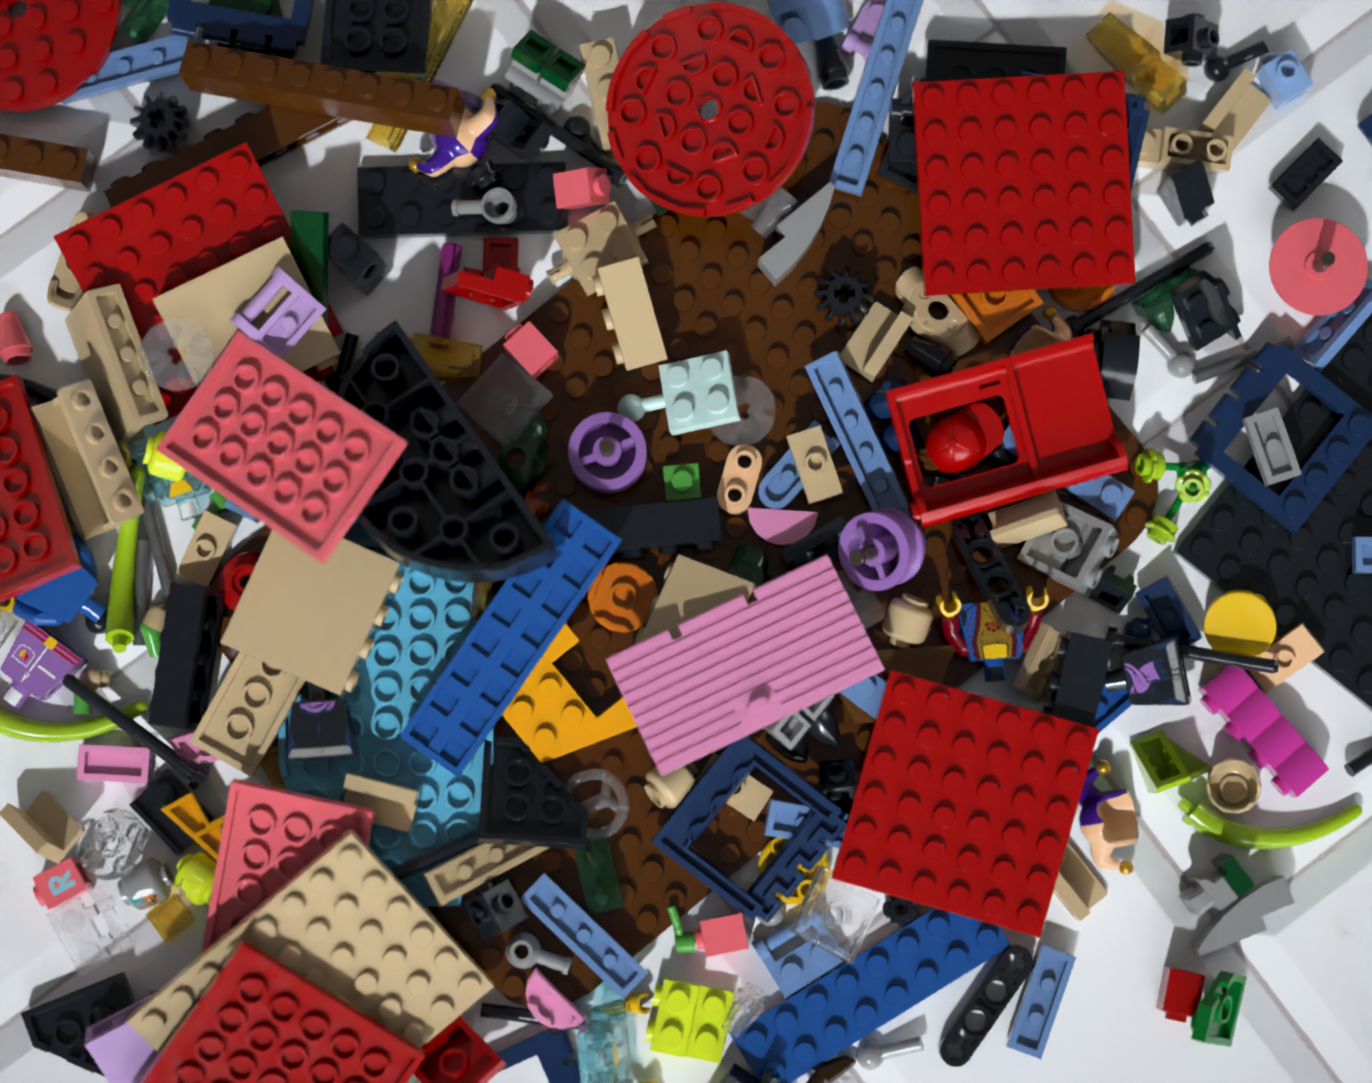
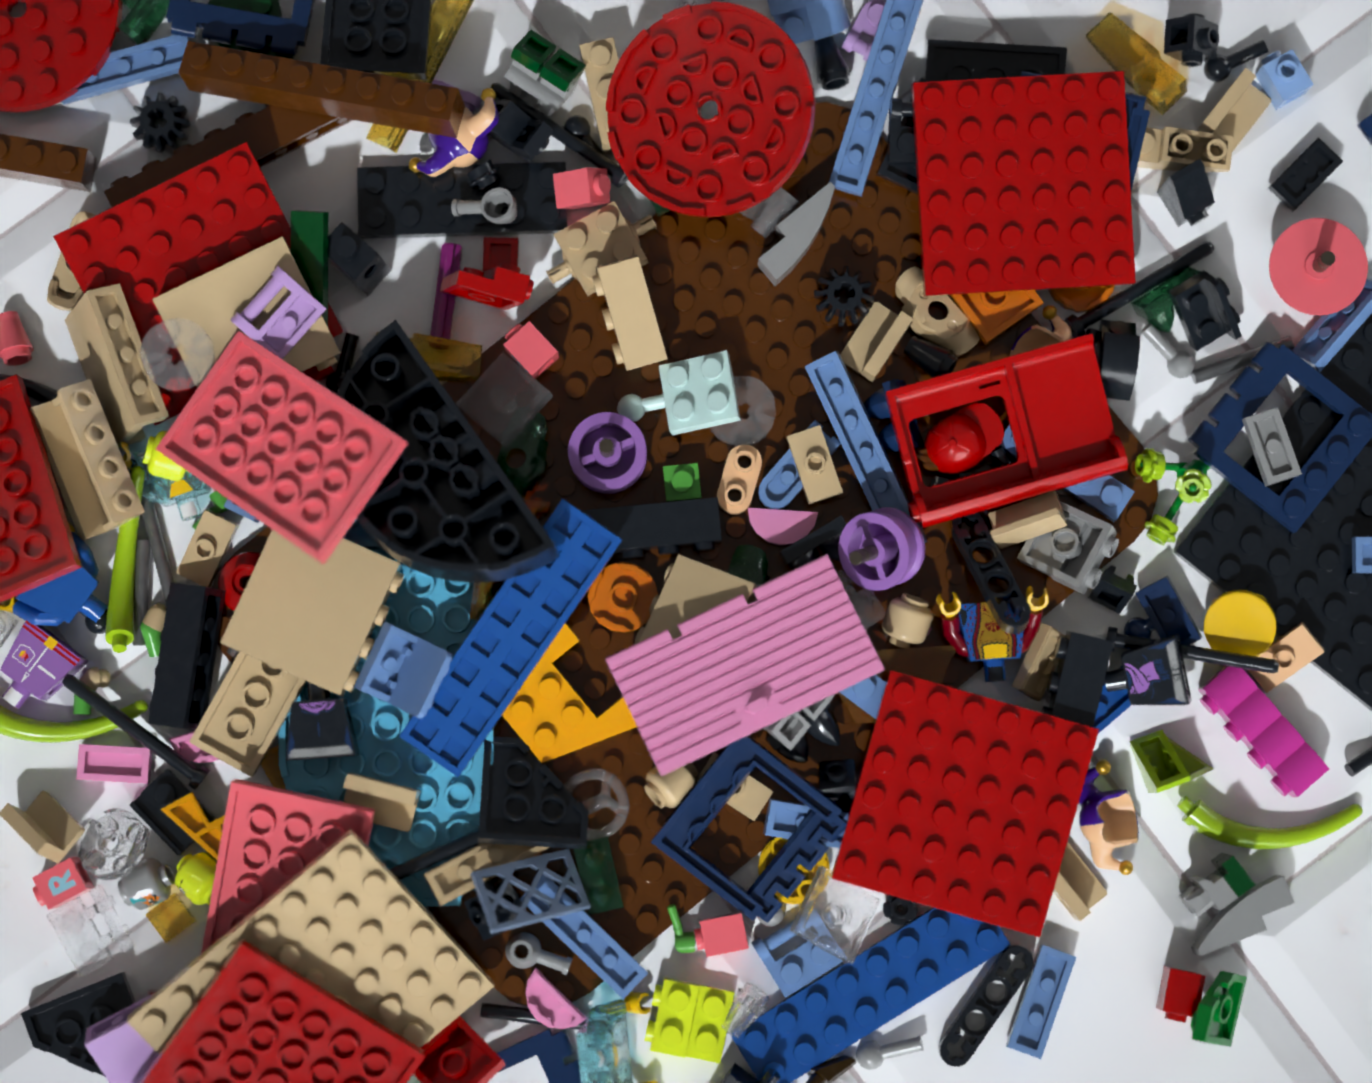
tan hair [1206,758,1262,814] -> none
none -> medium blue bracket [354,622,452,719]
none -> sand blue window [470,848,591,934]

